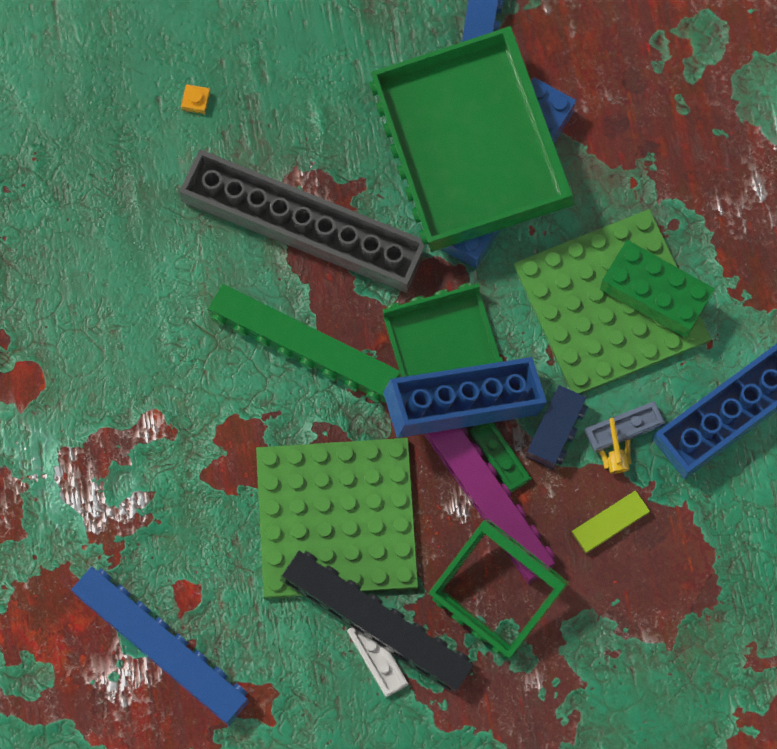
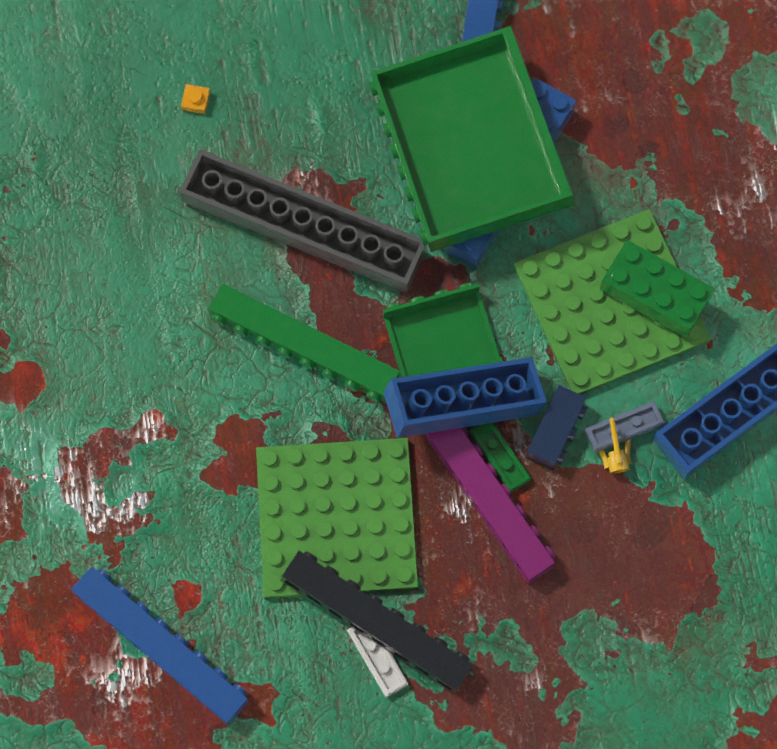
green window [428,519,569,658] -> none
lime tile [572,490,650,553] -> none

